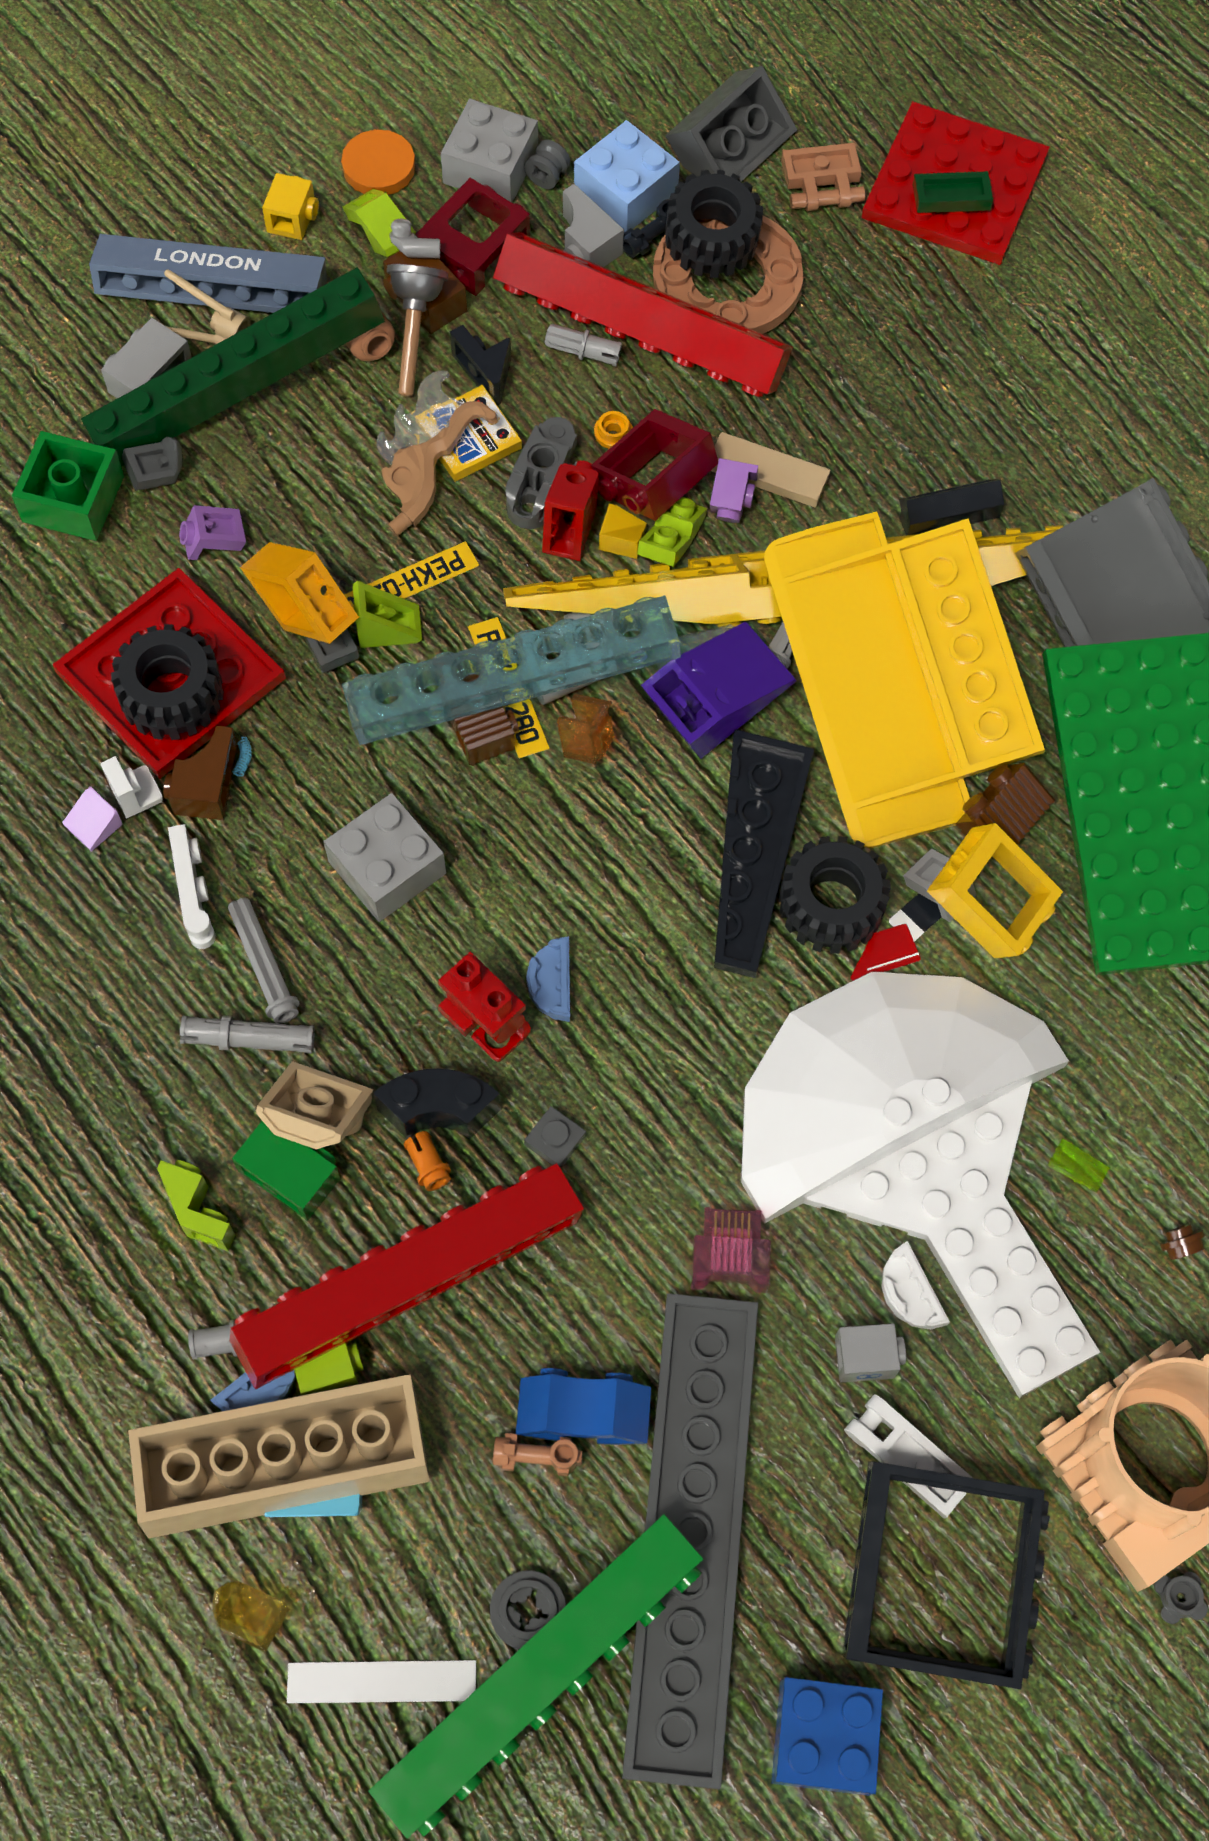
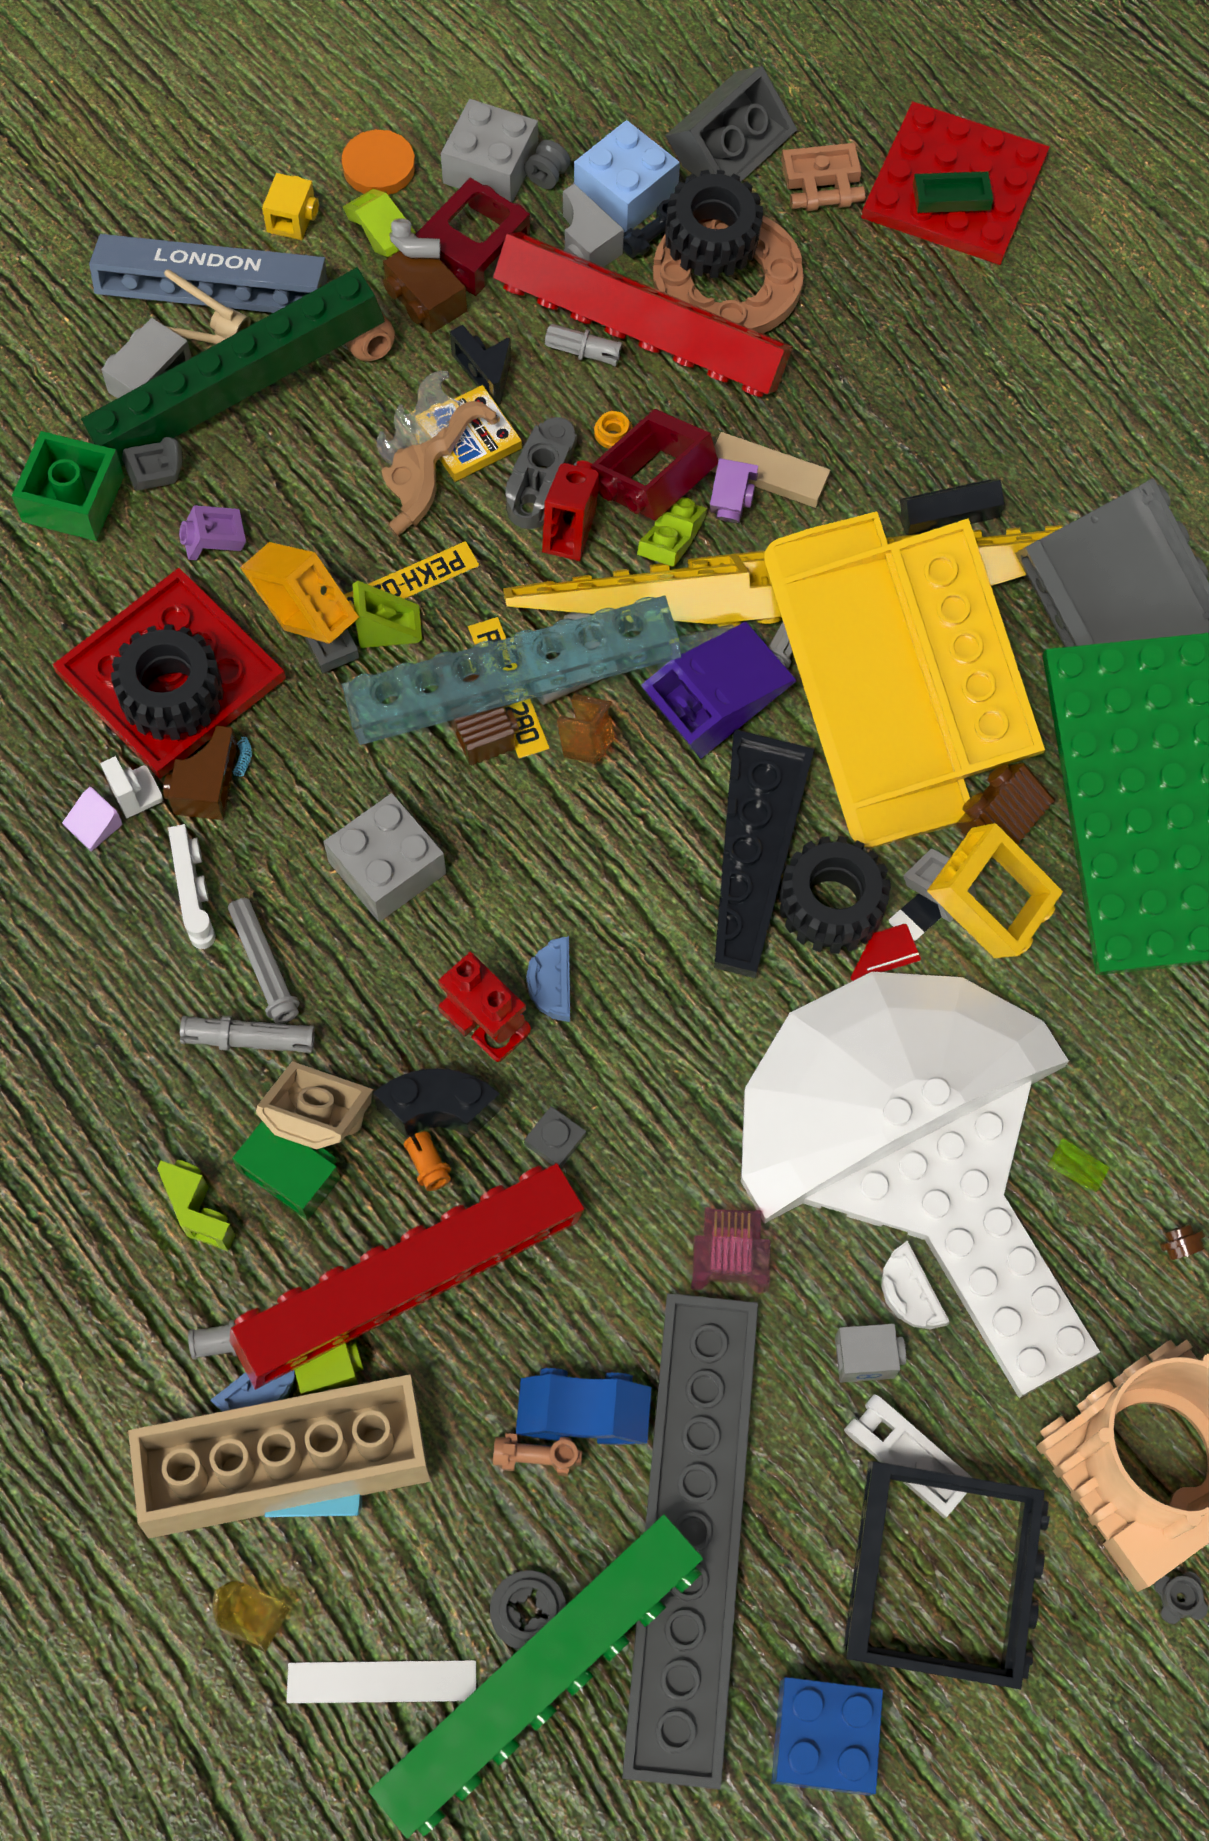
piece [387,264,448,397] -> none
yellow slope [599,503,647,559] -> none

